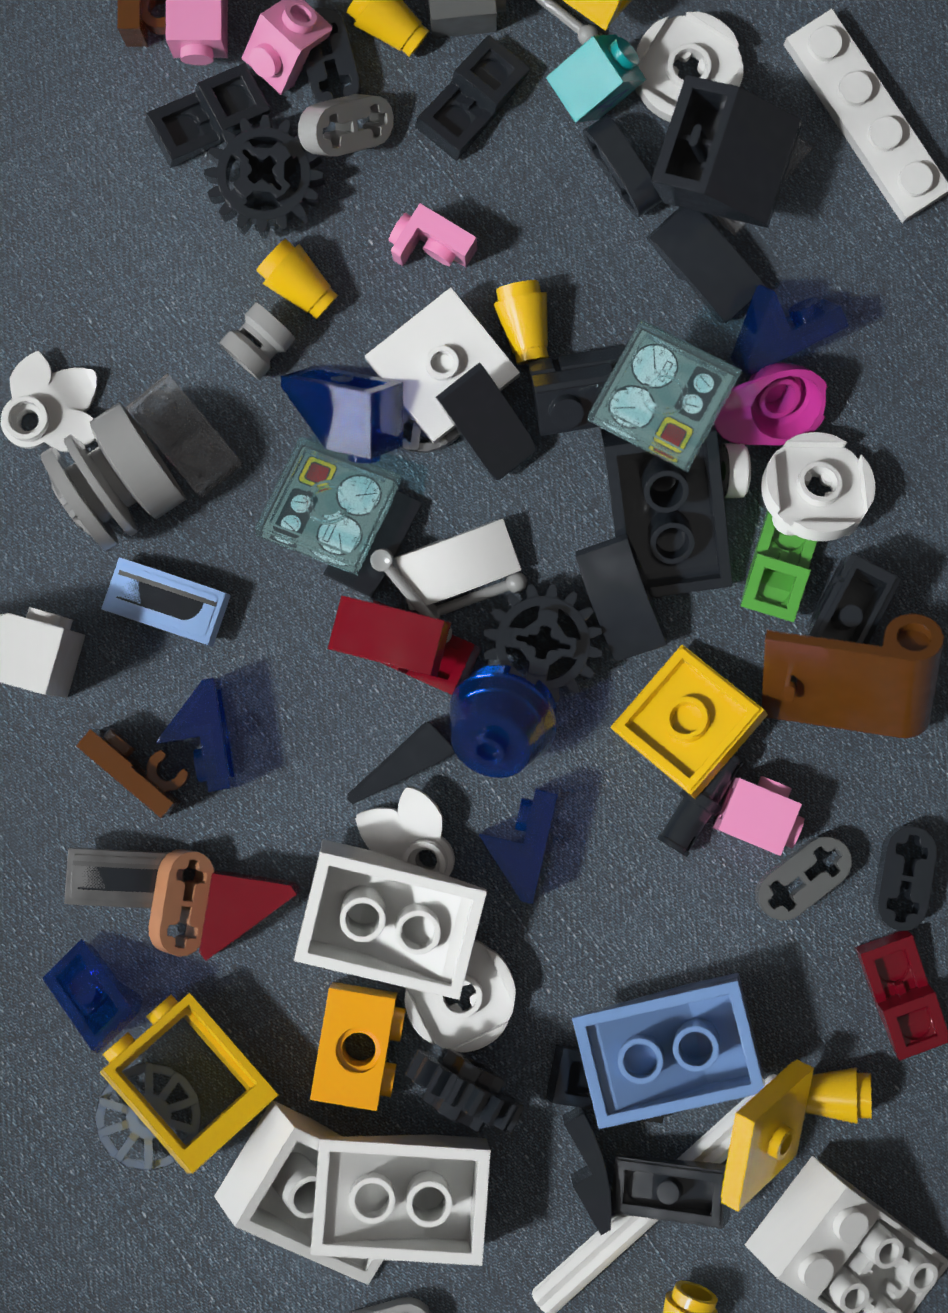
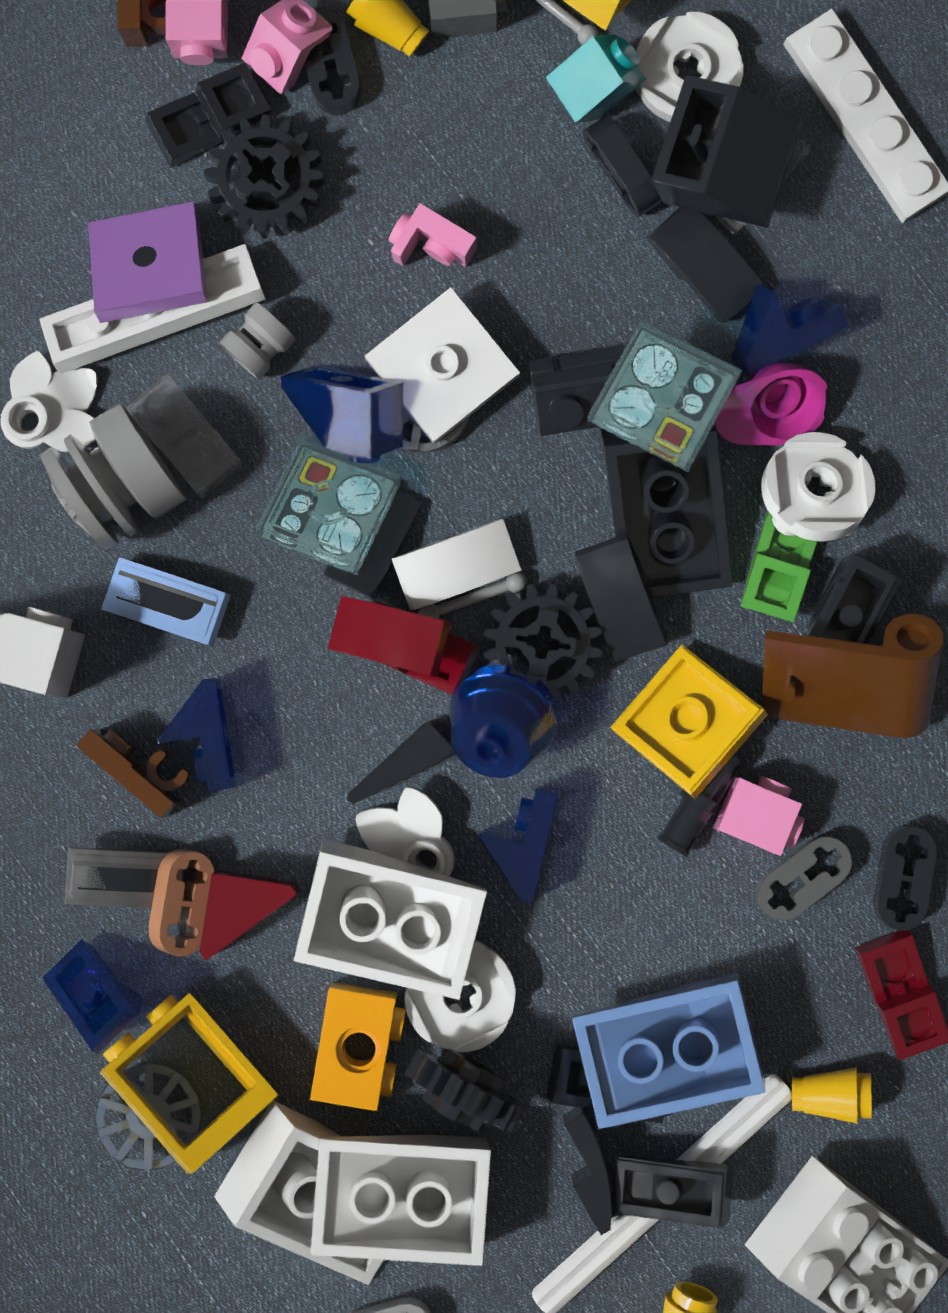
yellow cone [256,238,338,320] -> none
light grey beam [298,94,394,156] -> none
light grey hinge [370,548,452,643] -> none
black slope [415,34,530,161] -> none
black slope [436,362,537,480] -> none
yellow cone [493,280,549,365] -> none
white tile [719,443,751,498] -> none
yellow plate [721,1059,814,1212] -> none
none -> white plate [39,244,265,374]
none -> medium lavender tile [88,201,207,323]

